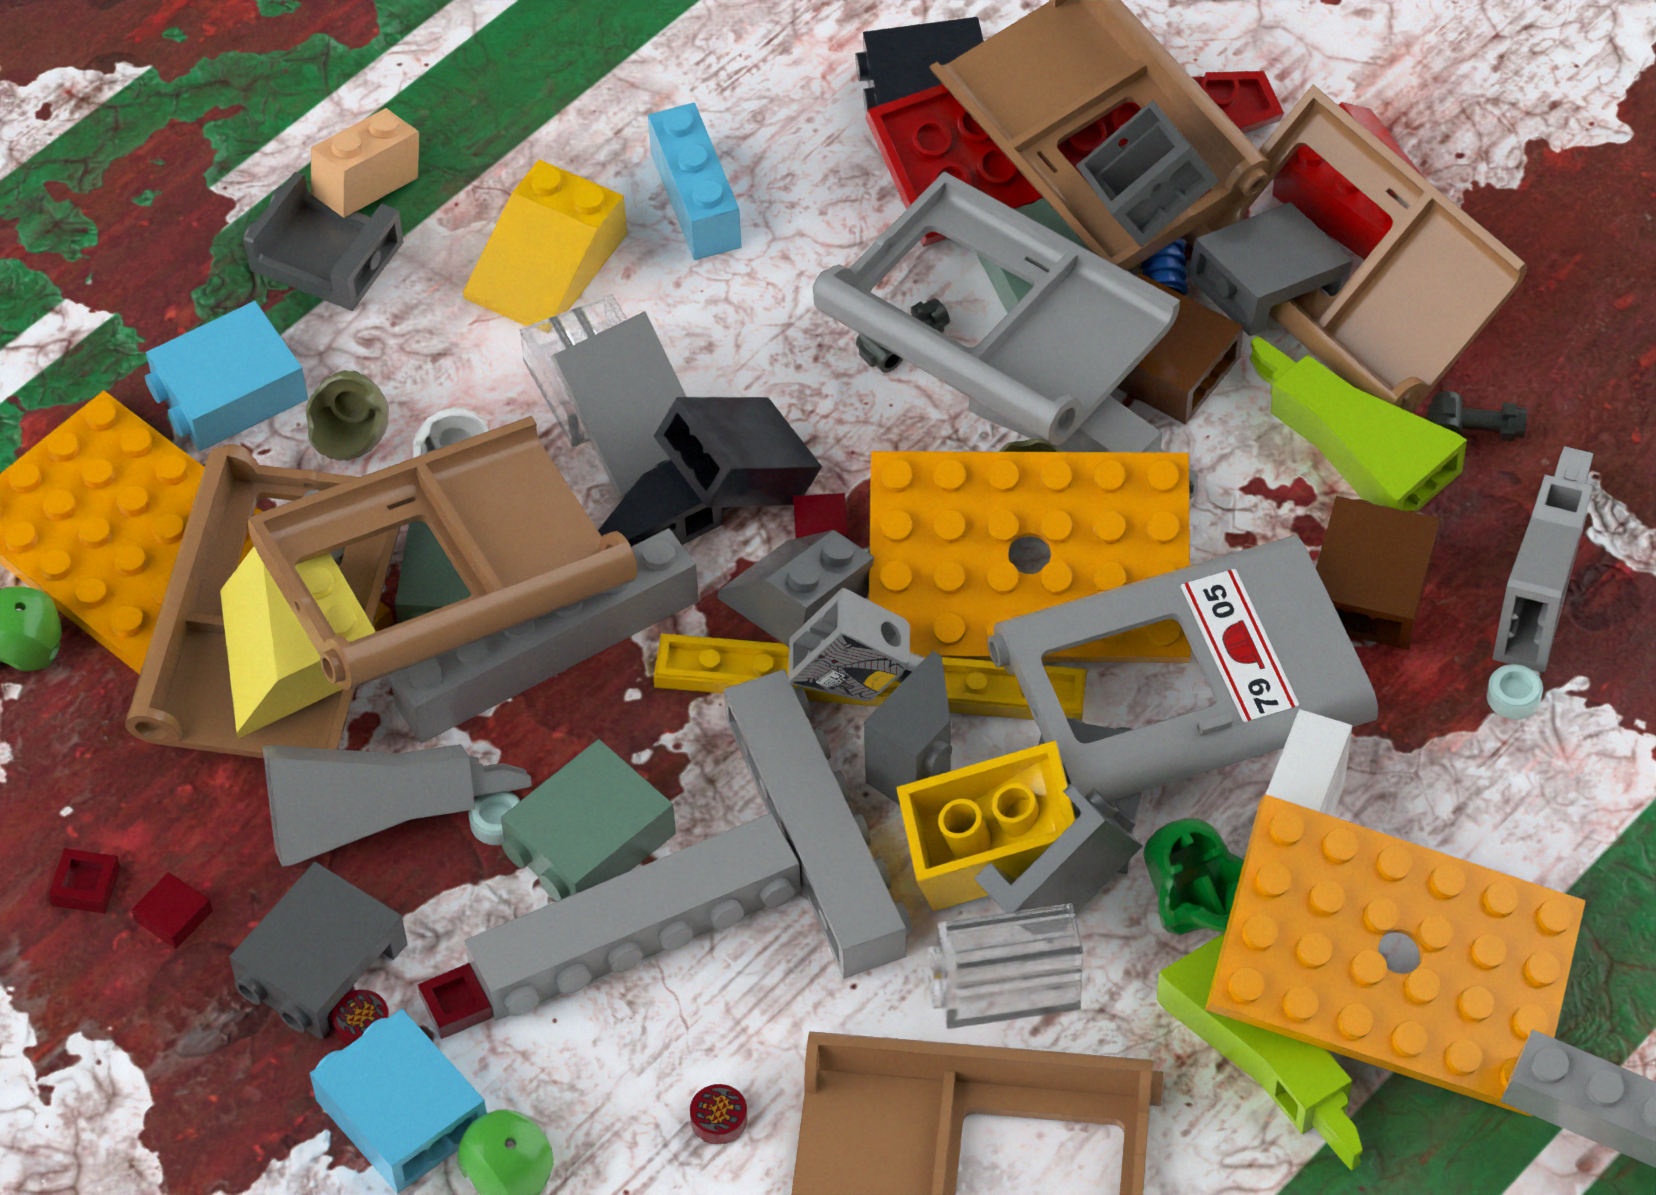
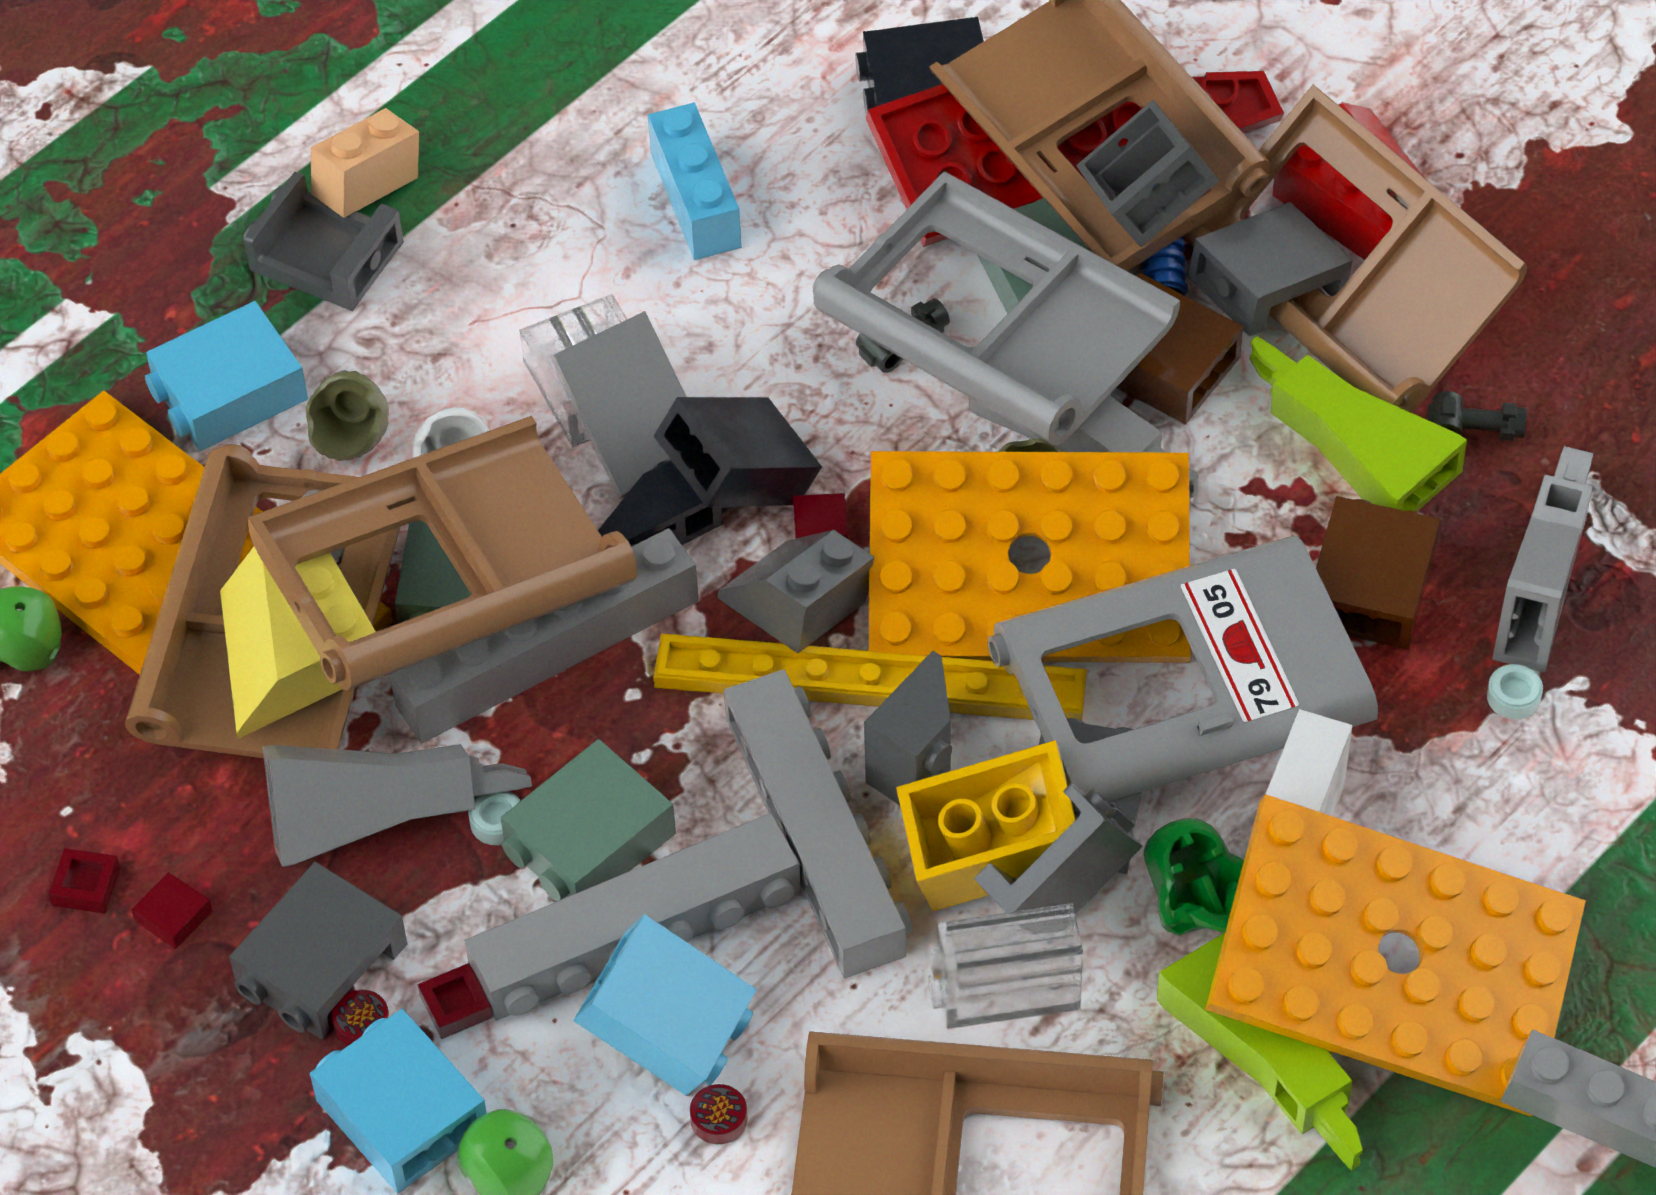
yellow slope [463,159,627,336] -> none
light grey torso [788,588,925,701] -> none
none -> medium azure brick [573,914,757,1096]

